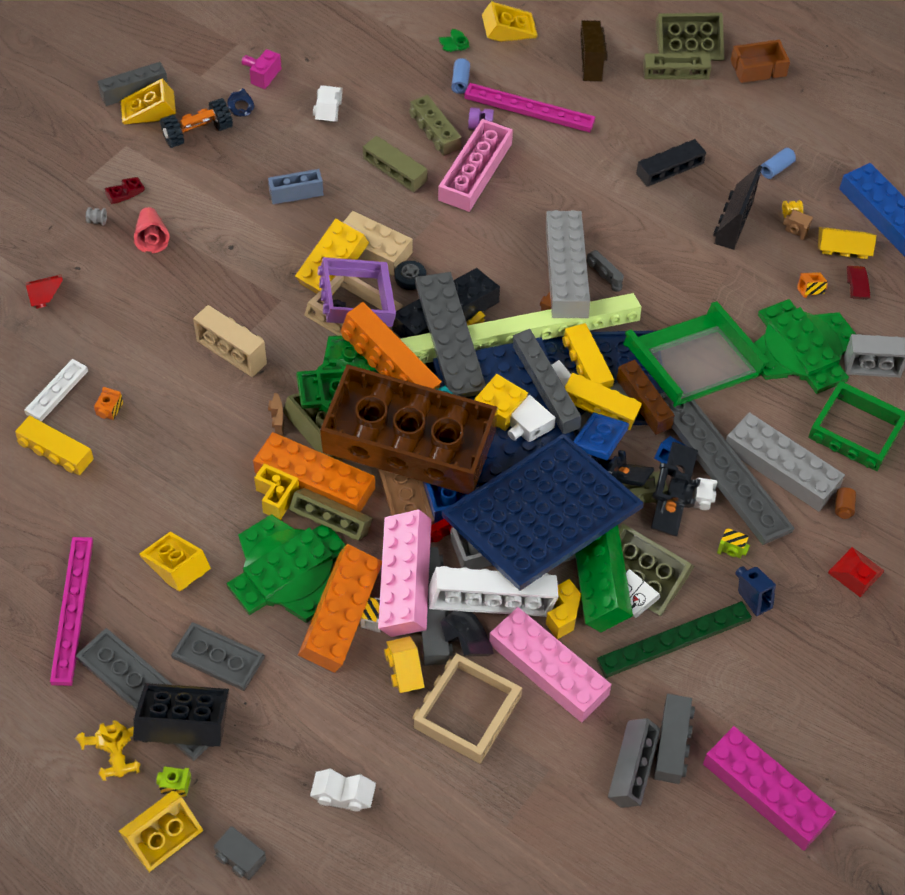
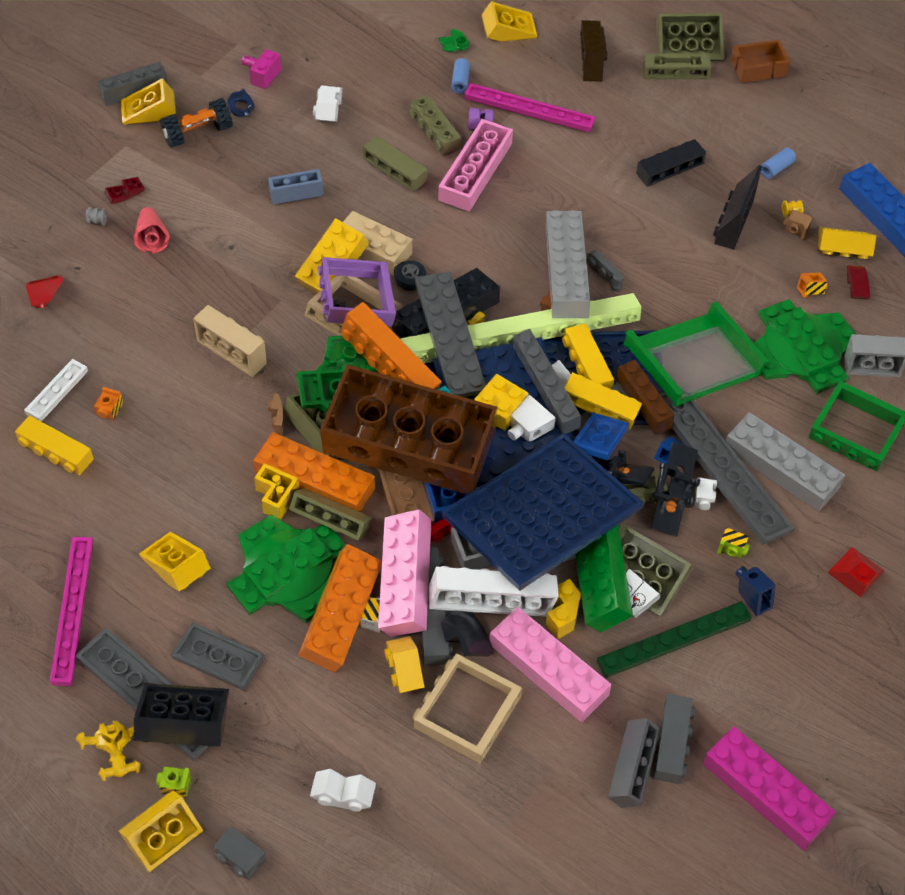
dark orange brick [835,488,856,519] -> none

